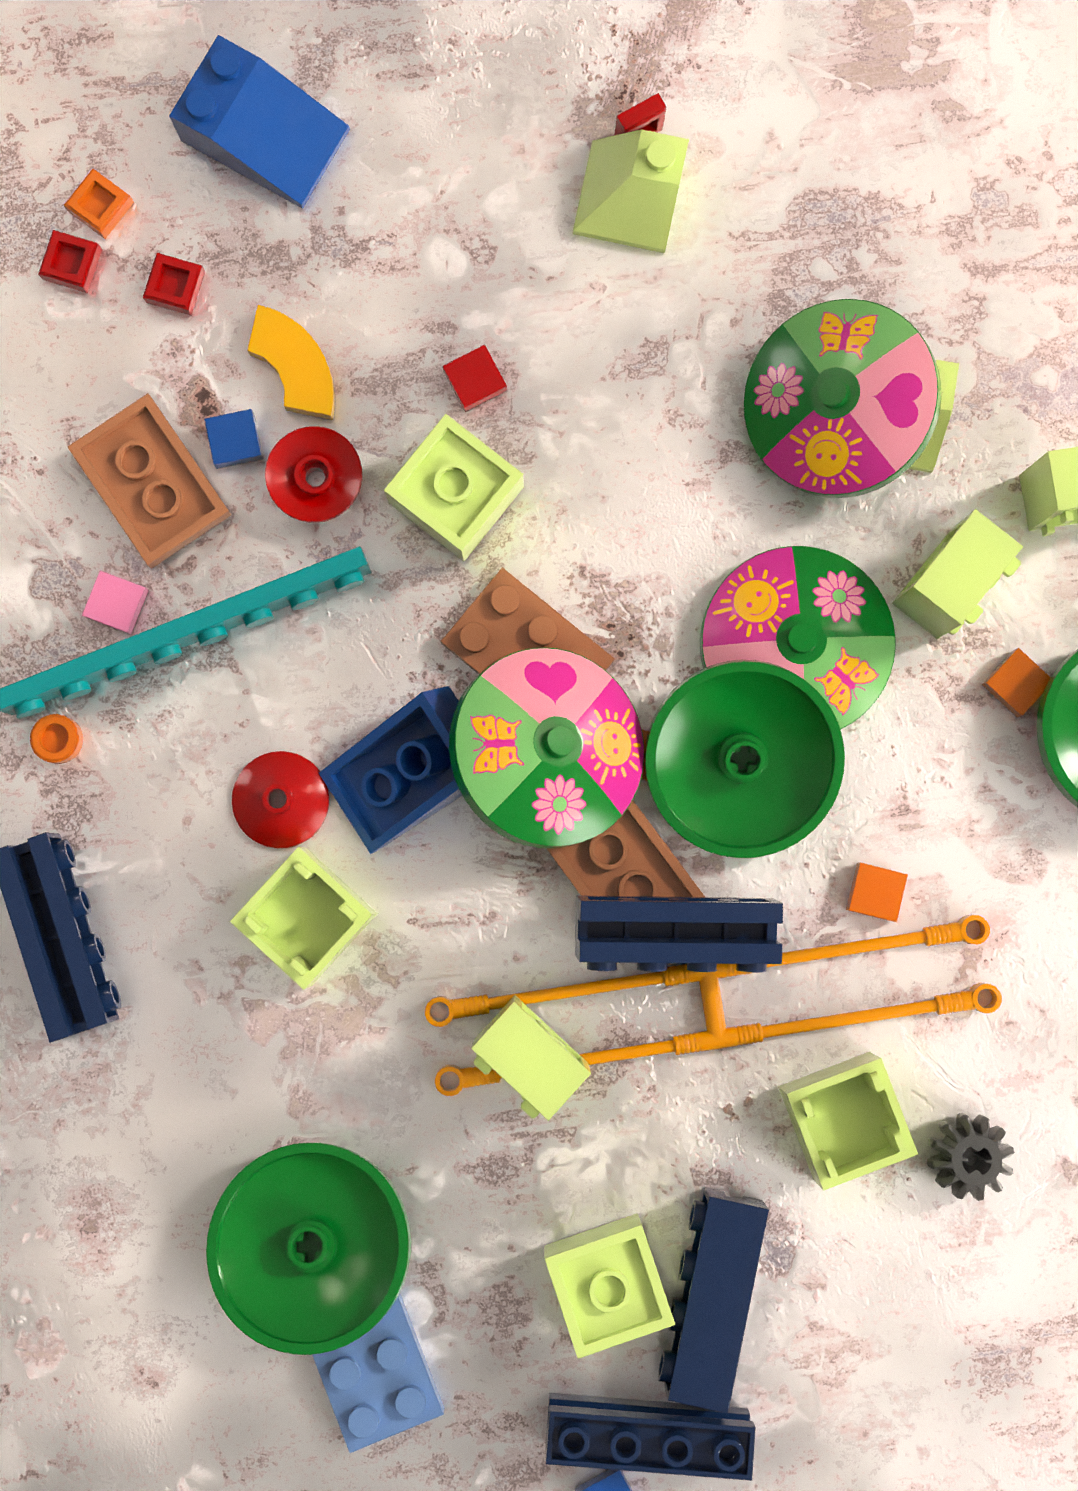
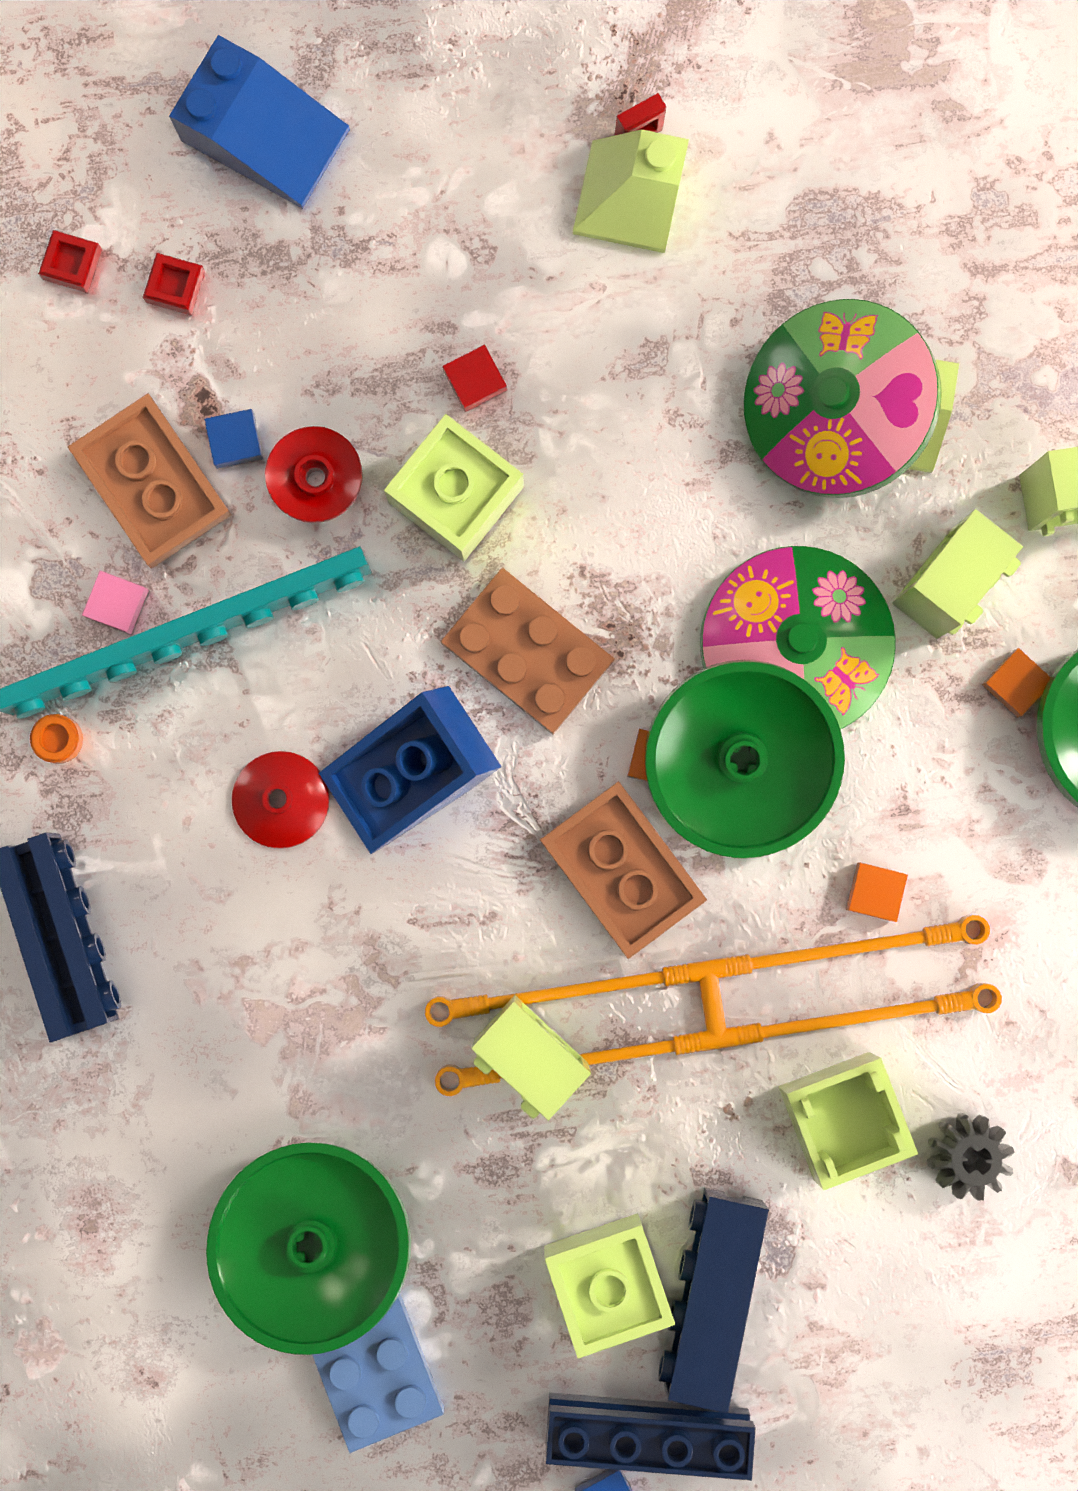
orange tile [64,169,134,239] -> none
yellowish green container [230,847,378,990] -> none
yellow tile [247,305,335,420] -> none
dish [449,647,645,849] -> none
dark blue brick [575,895,783,973] -> none

